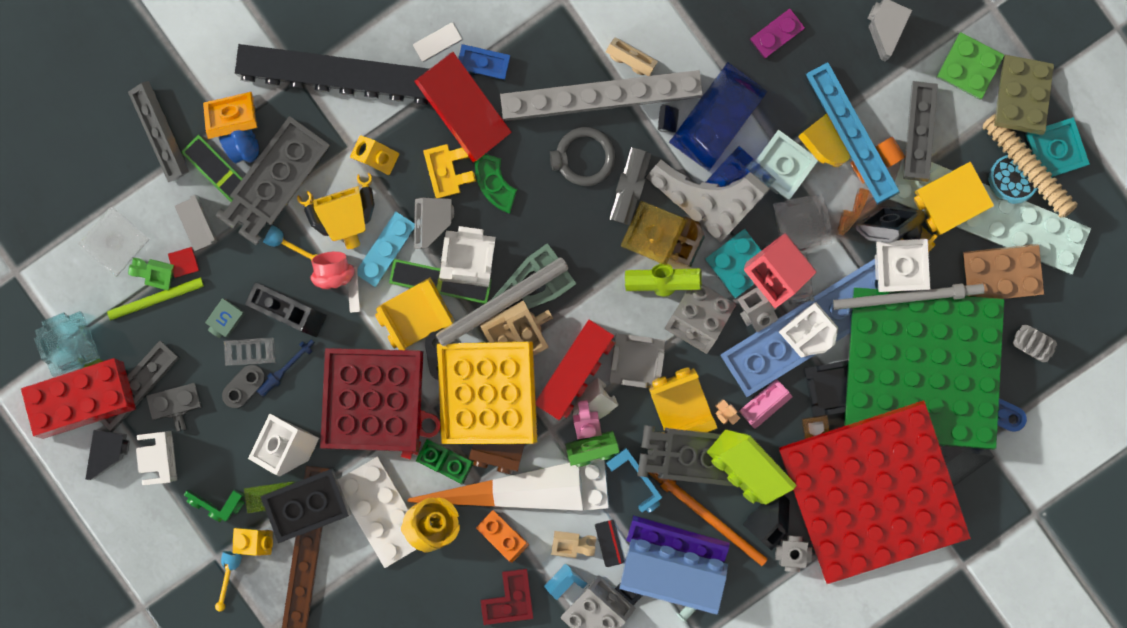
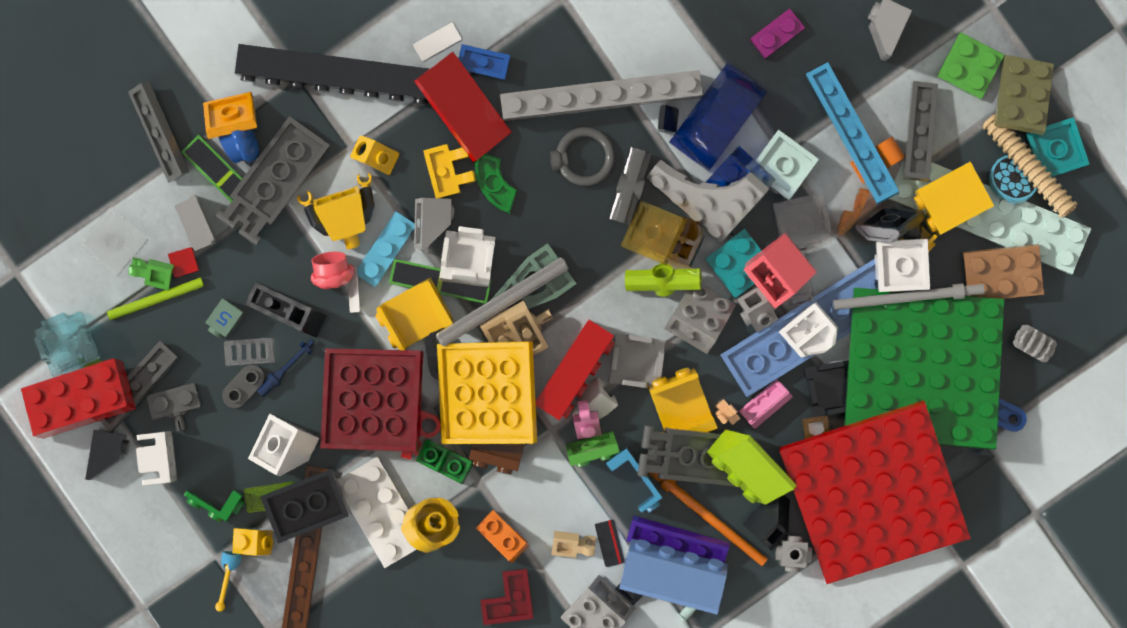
dark azure hinge [263,225,317,261] -> none
white plate [407,458,610,511] -> none
dark azure tile [544,564,588,600] -> none
tan plate [606,37,658,76] -> none
yellow tile [798,114,850,167] -> none

